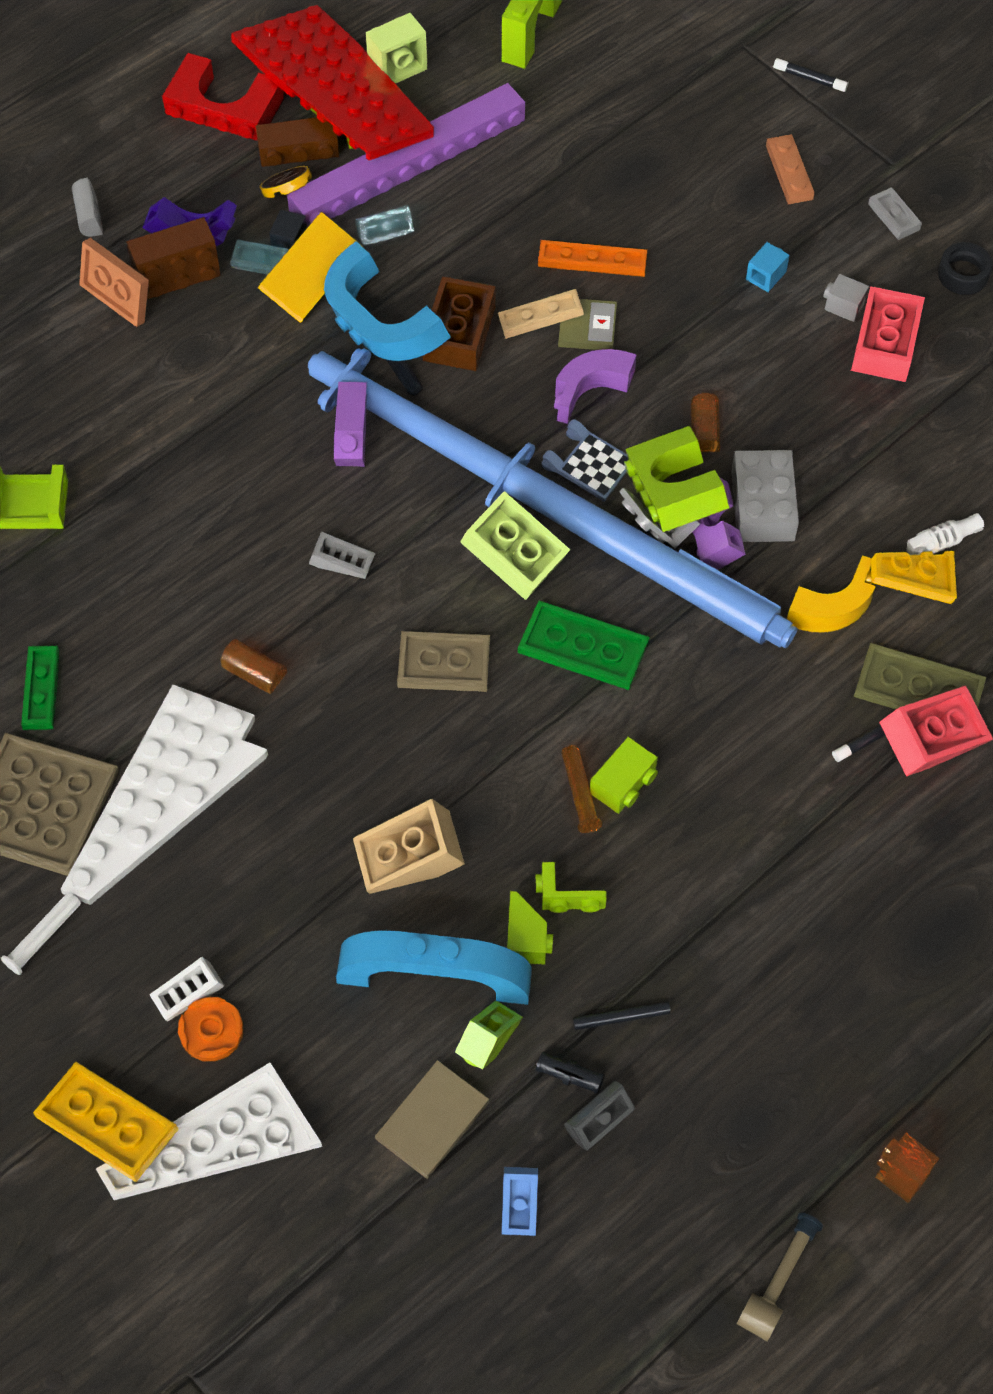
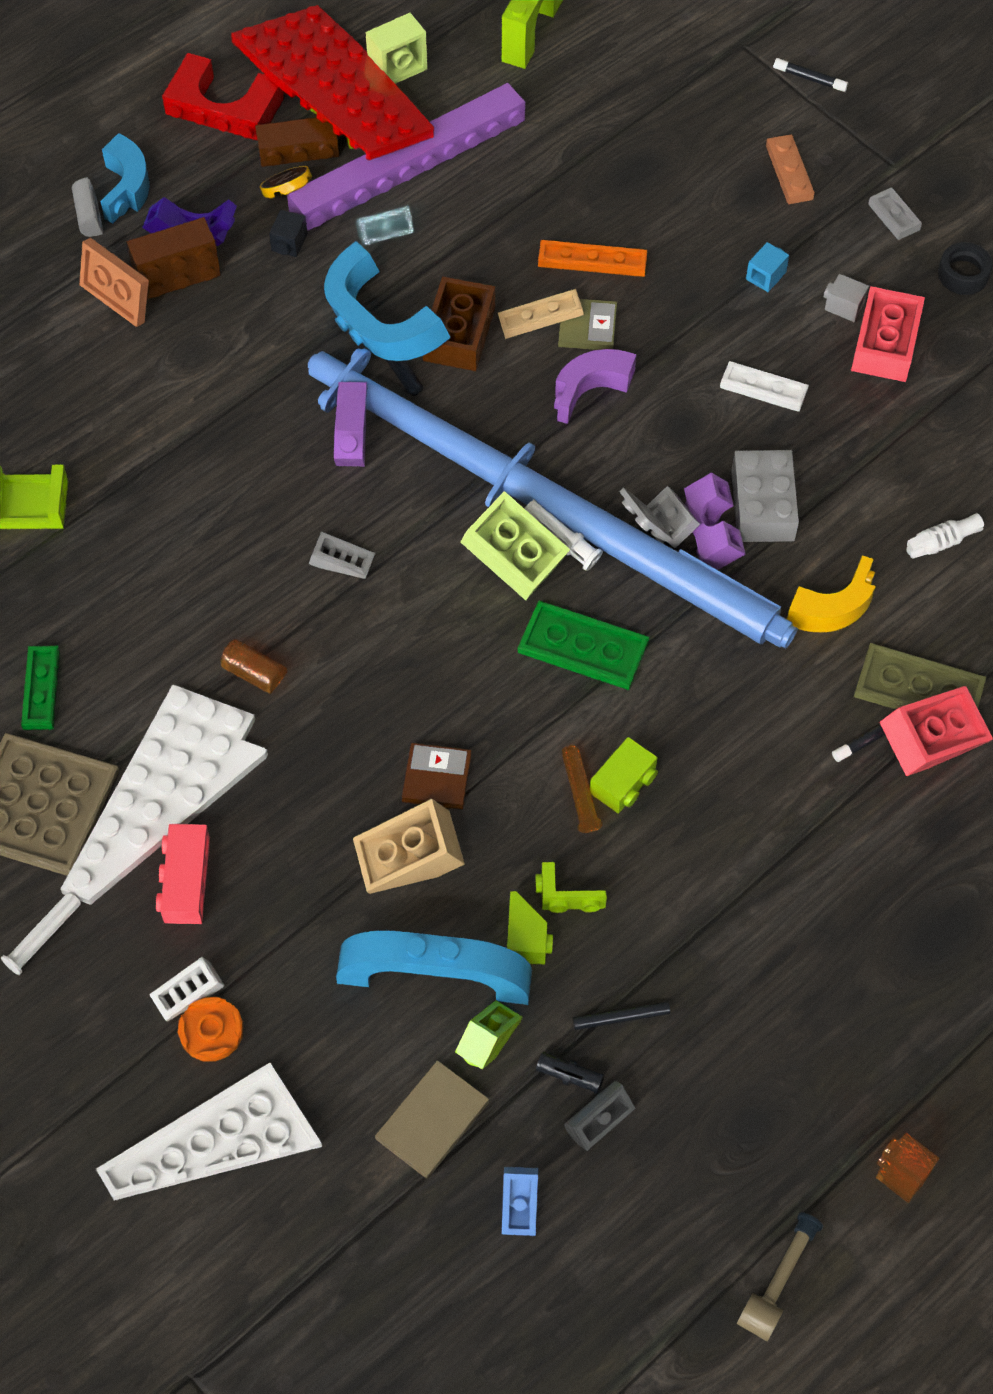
yellow tile [33,1062,179,1182] -> none
clear light blue brick [230,240,289,274] -> none
yellow tile [258,212,363,323] -> none
dark tan tile [397,631,490,692] -> none
flag [541,419,628,502] -> none
lime arch [624,426,729,532] -> none
clear orange brick [691,393,720,452] -> none
yellow wing [871,551,957,604] -> none
none -> dark azure arch [100,133,150,224]
none -> coral brick [156,824,210,924]
none -> reddish brown tile [402,743,471,809]
none -> white pin [525,500,603,571]
none -> white tile [720,361,809,412]

